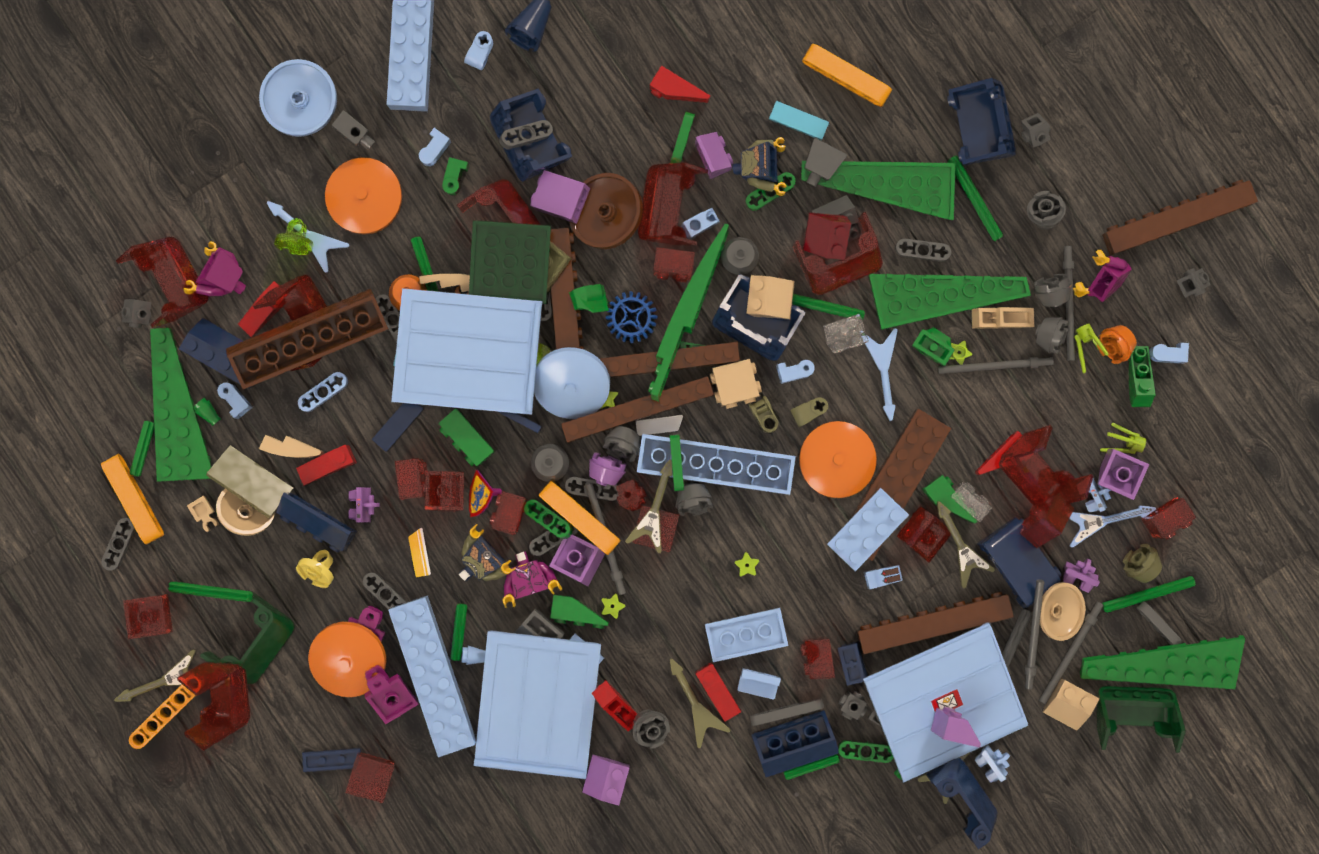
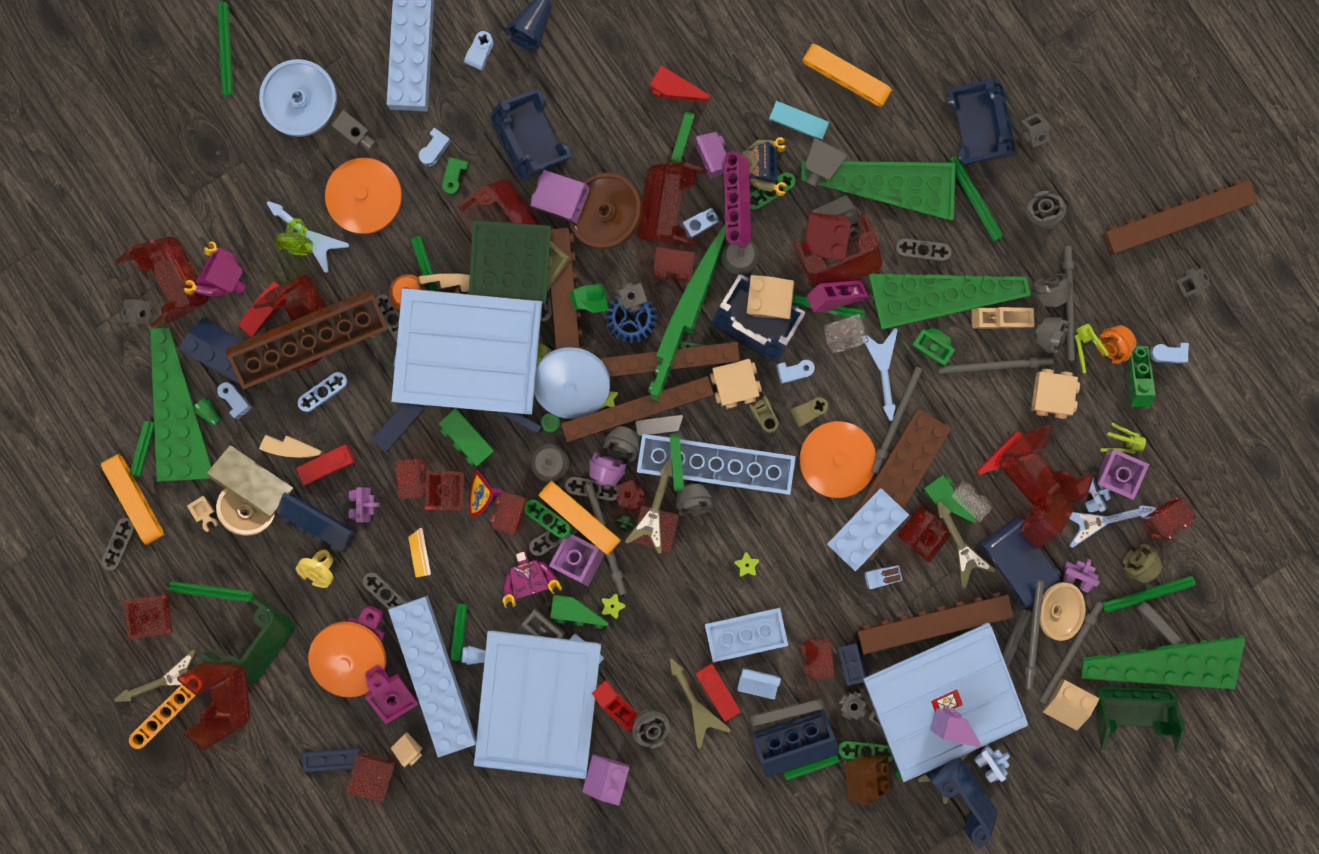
torso [458,524,516,582] -> none
dark grey beam [499,120,553,149] -> none
lime plate [950,341,972,365] -> none
magenta torso [1073,250,1132,302] -> none
none -> green axle [217,2,233,96]
none -> tan slope [391,732,423,767]
none -> green tile [541,413,560,433]
none -> dark green plate [615,515,634,531]
none -> dark grey brick [617,283,648,312]
none -> magenta beam [724,151,751,247]
none -> magenta slope [807,280,869,312]
none -> reddish brown slope [845,755,891,806]
none -> dark grey bar [871,366,923,474]
none -> tan brick [1031,369,1080,419]

